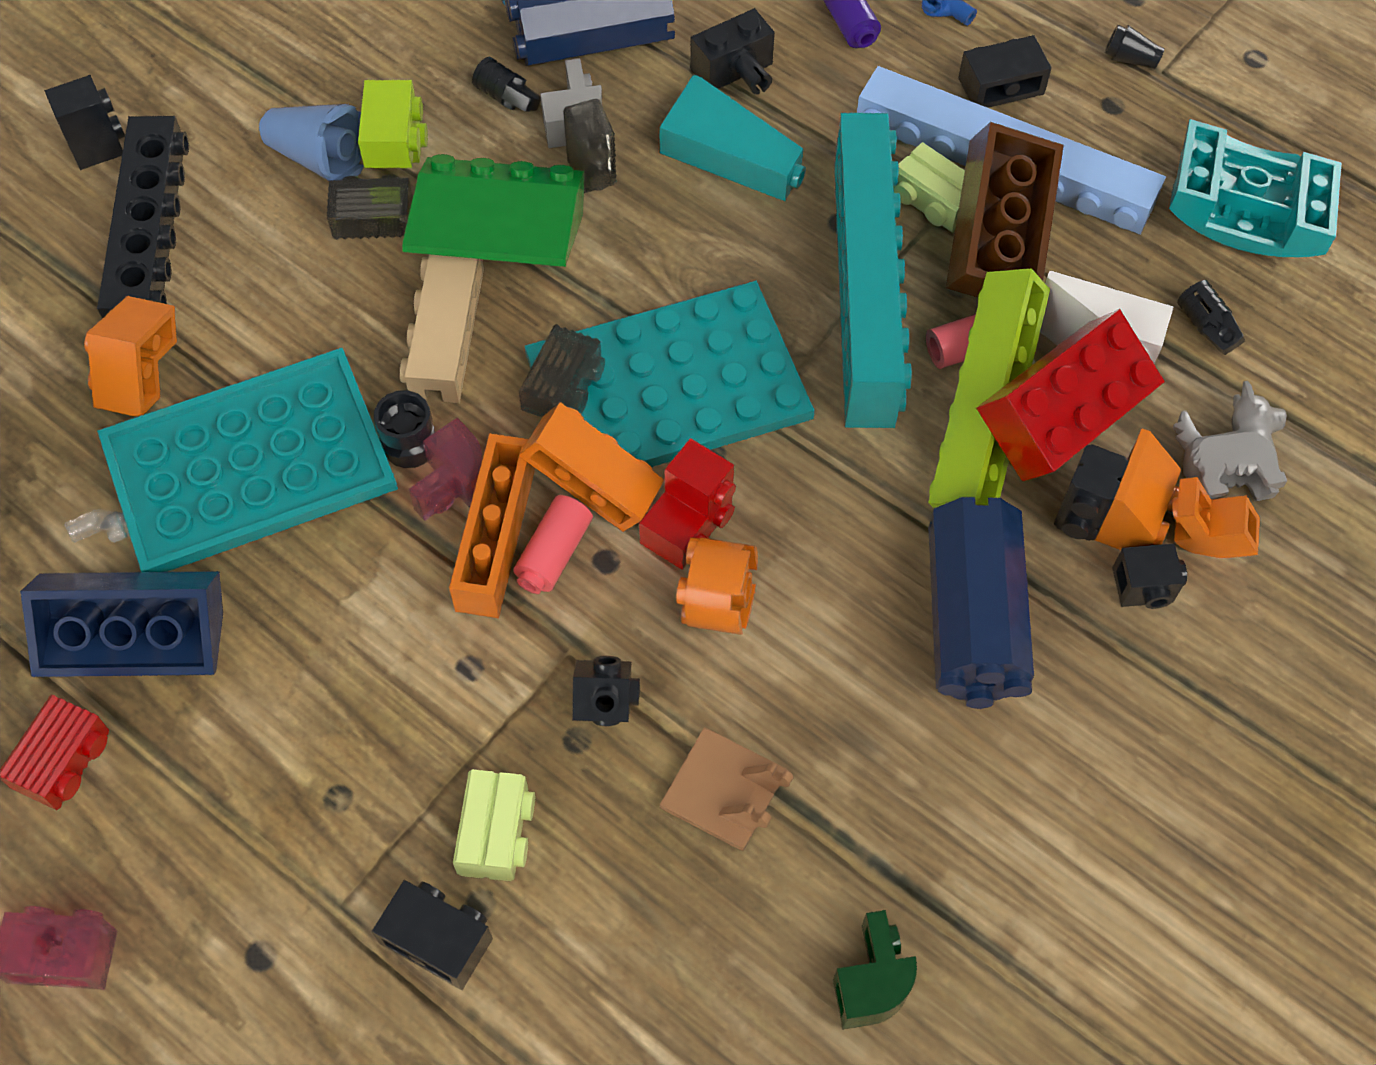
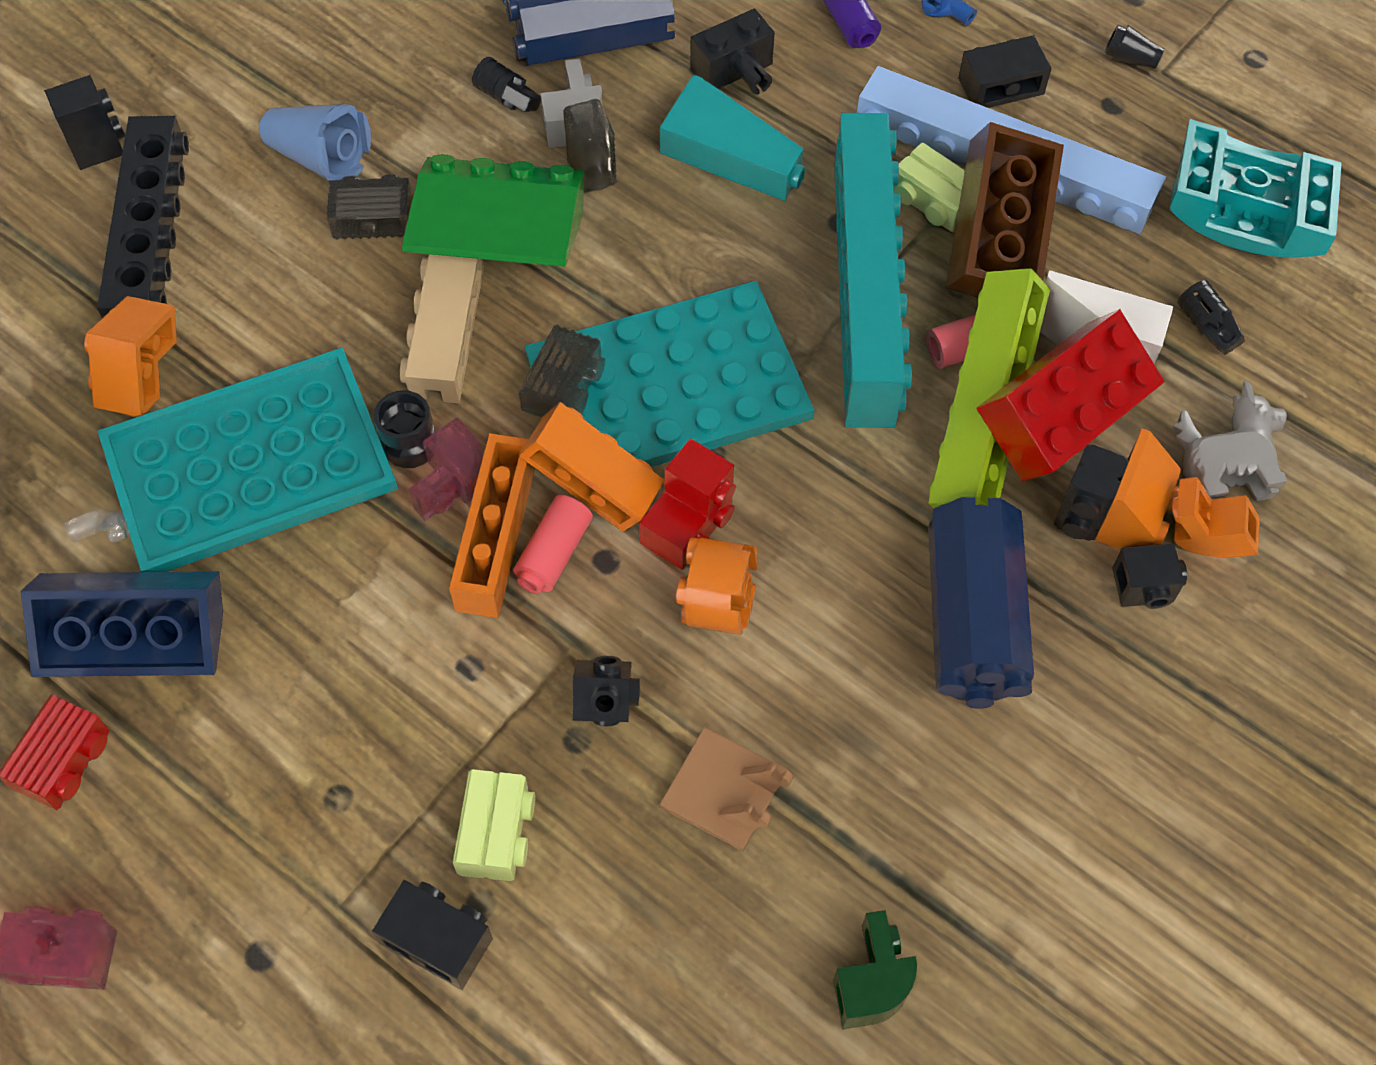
lime brick [358,80,428,168] -> none

